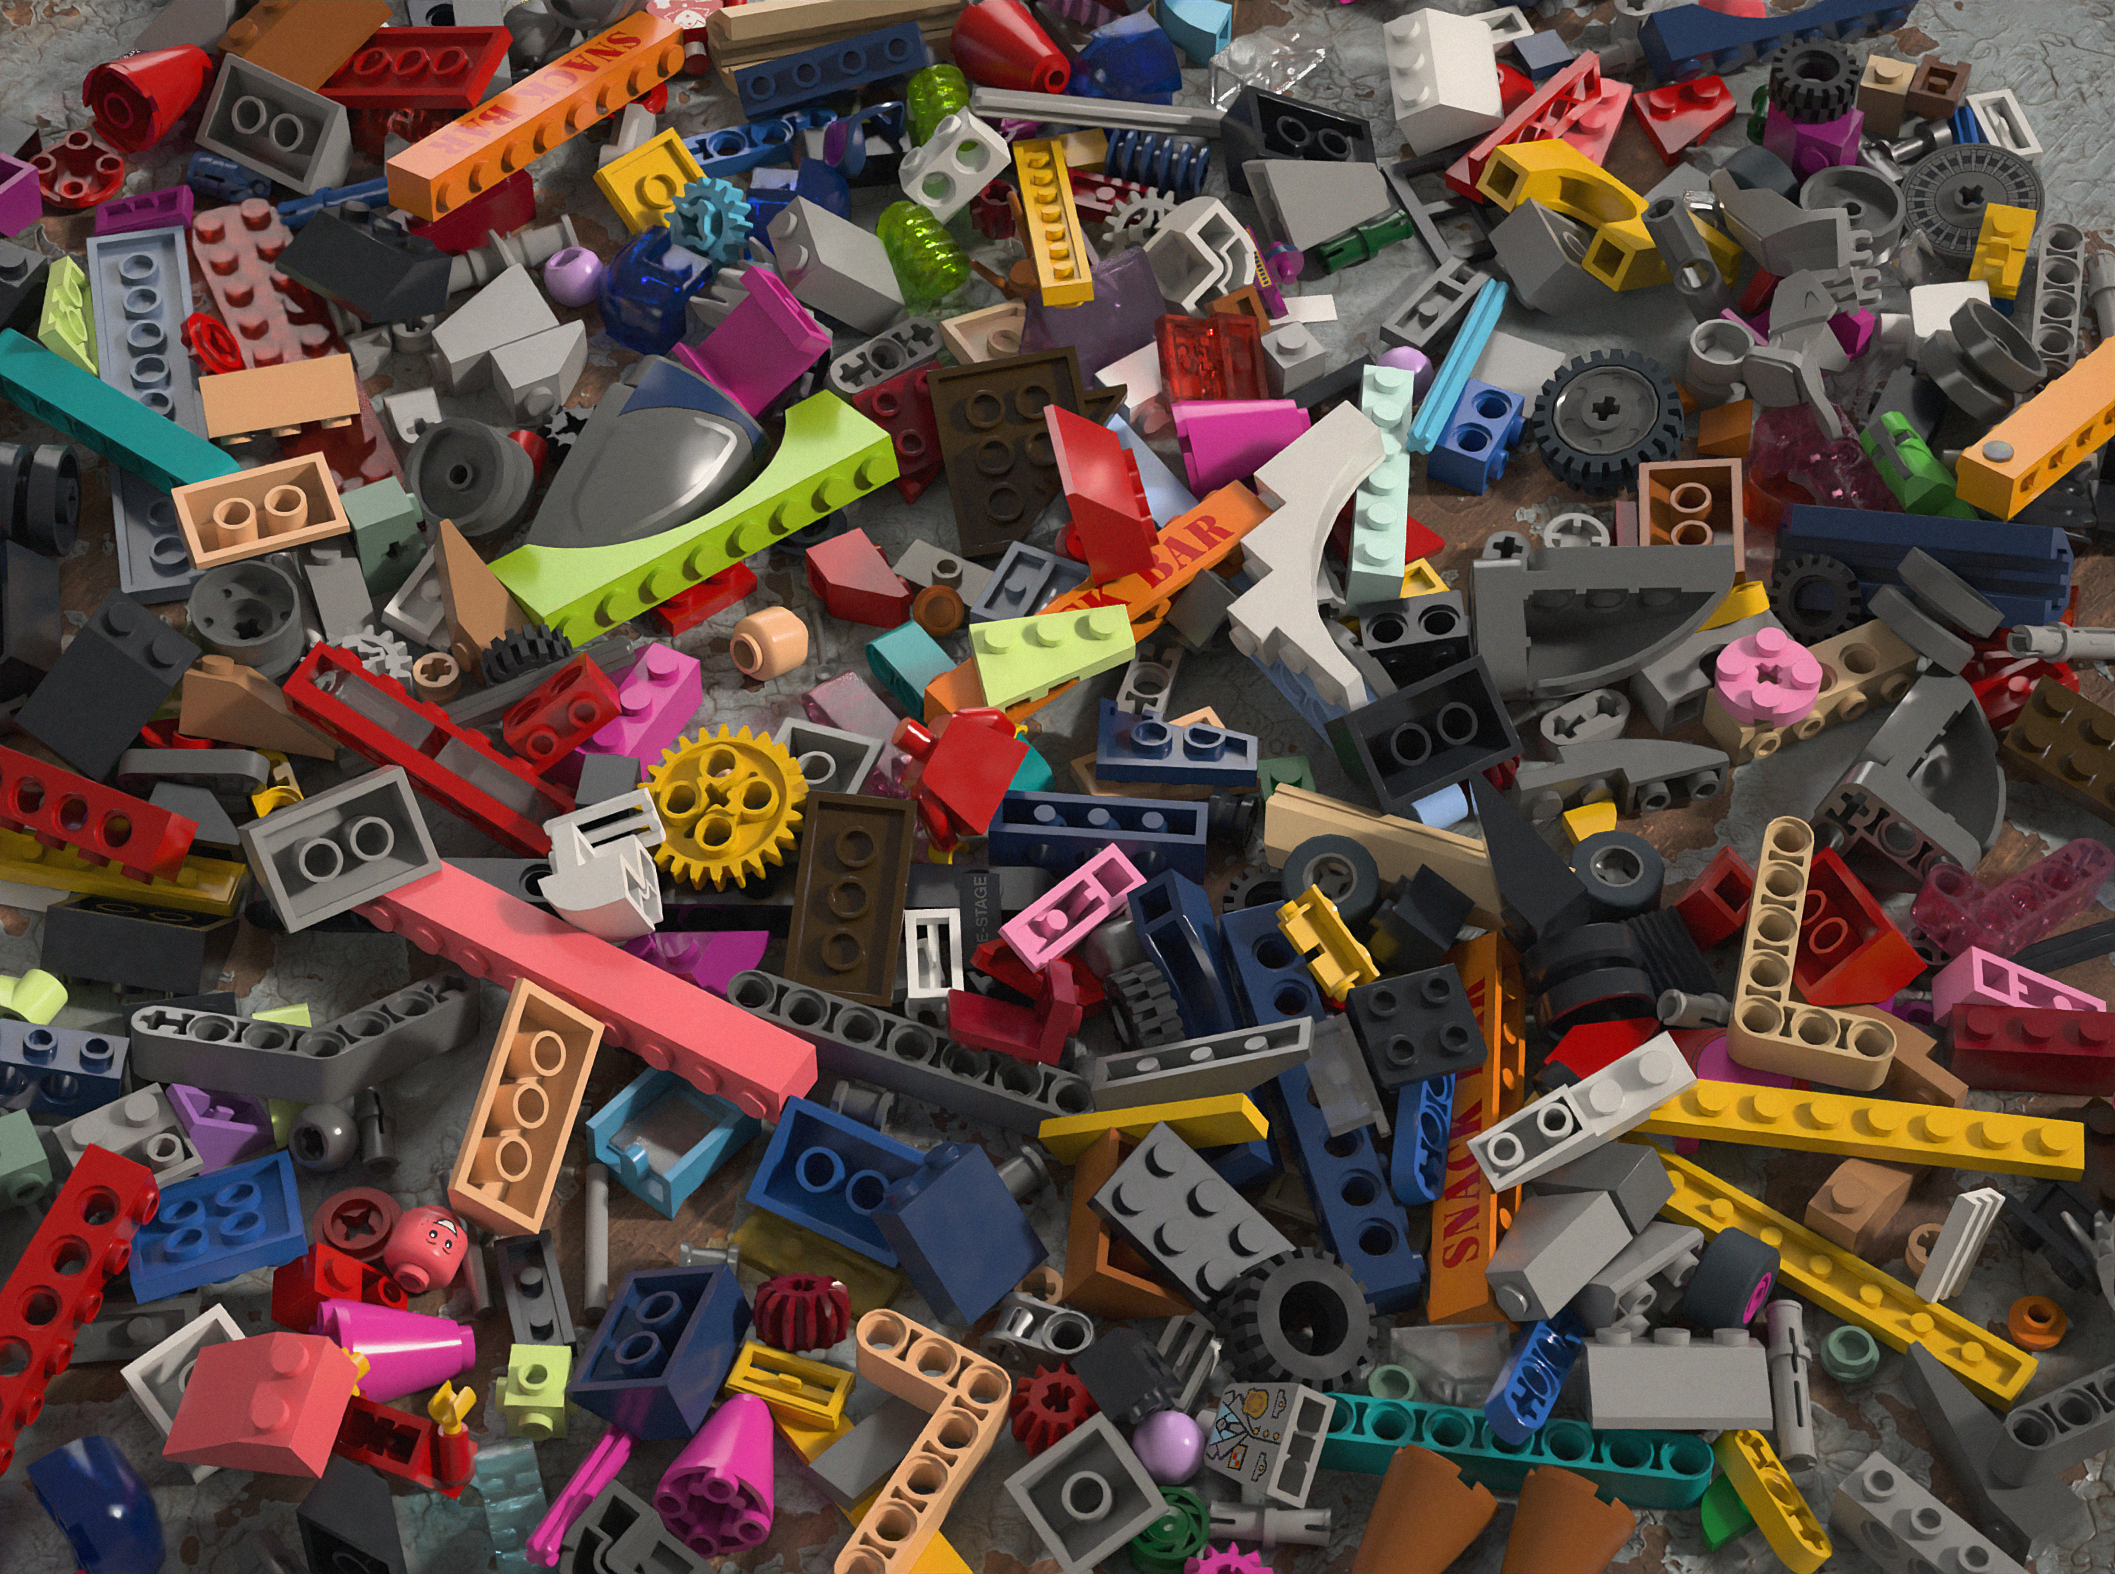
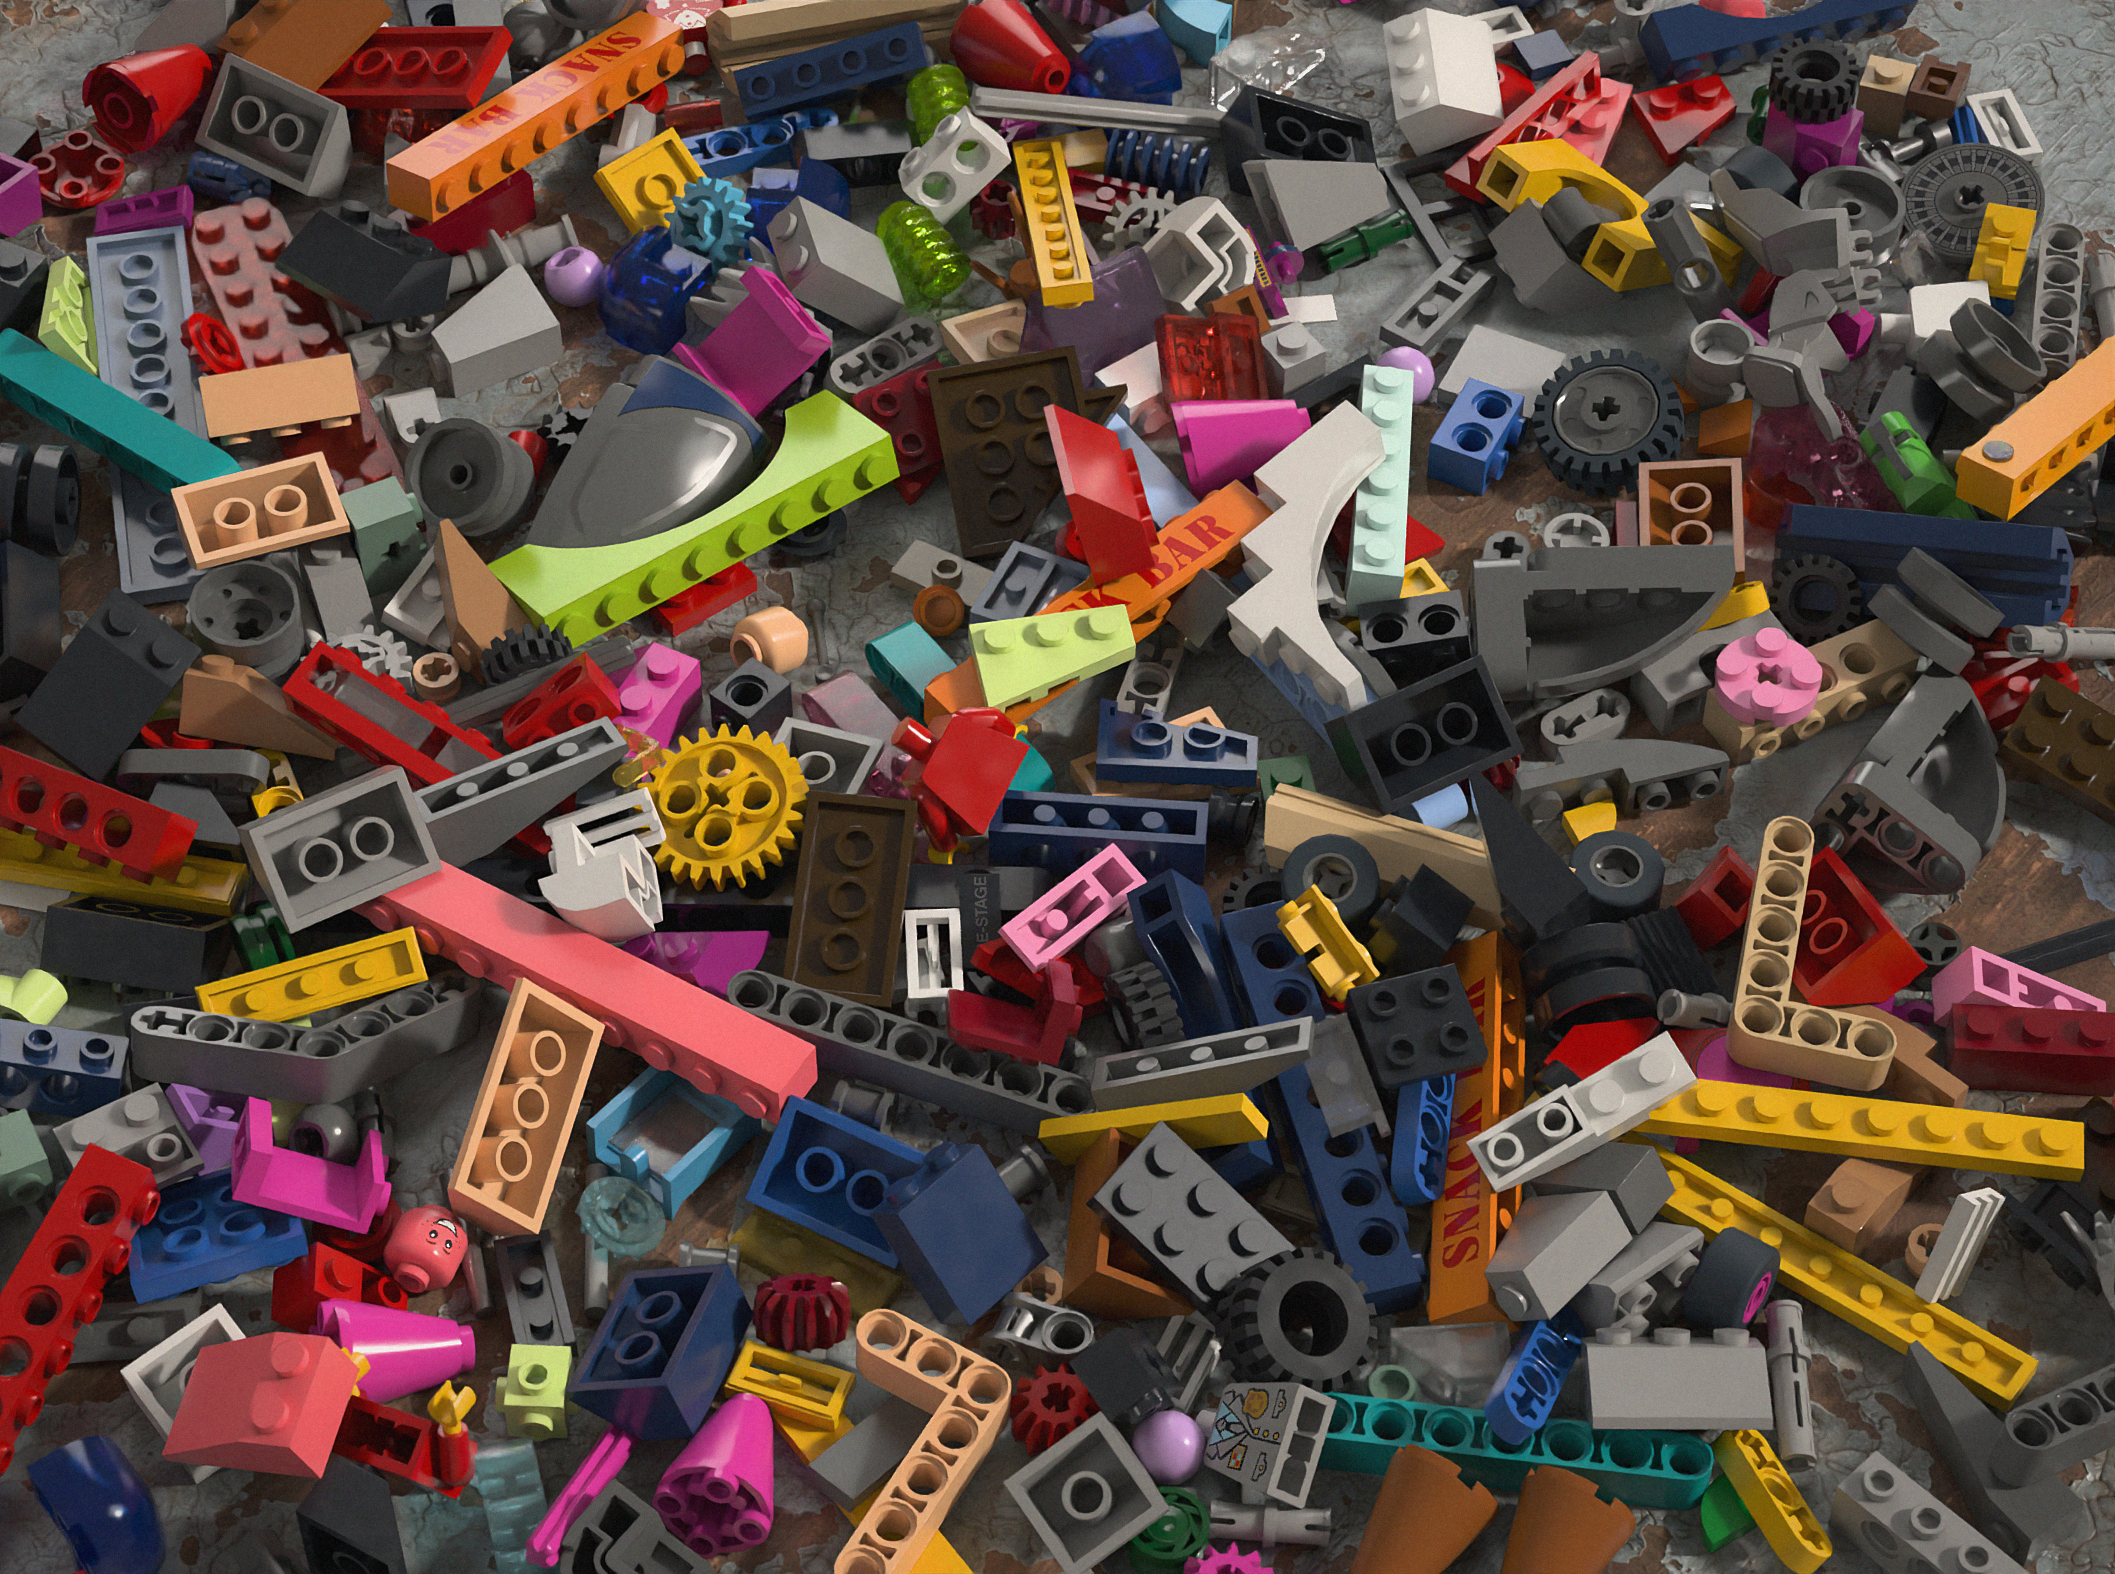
blue pin [277,176,390,232] -> none
light grey slope [490,319,589,424] -> none
slope [805,527,914,630] -> none
dark blue piece [823,101,905,179] -> none
medium azure axle [1405,278,1509,455] -> none
sand green plate [1819,1326,1879,1383] -> none
clear pink beam [1909,838,2115,960] -> none
orange plate [2007,1295,2067,1352] -> none
none -> yellow tile [195,926,428,1023]
none -> dark green wheel [228,903,296,972]
none -> dark pink panel [231,1096,391,1234]
none -> dark grey slope [413,716,629,868]
none -> clear light blue gear [575,1176,666,1261]
none -> clear yellow piece [613,724,665,787]
none -> clear red pin [663,94,724,133]
none -> black brick [709,657,793,741]
none -> dark grey piece [1541,187,1623,253]

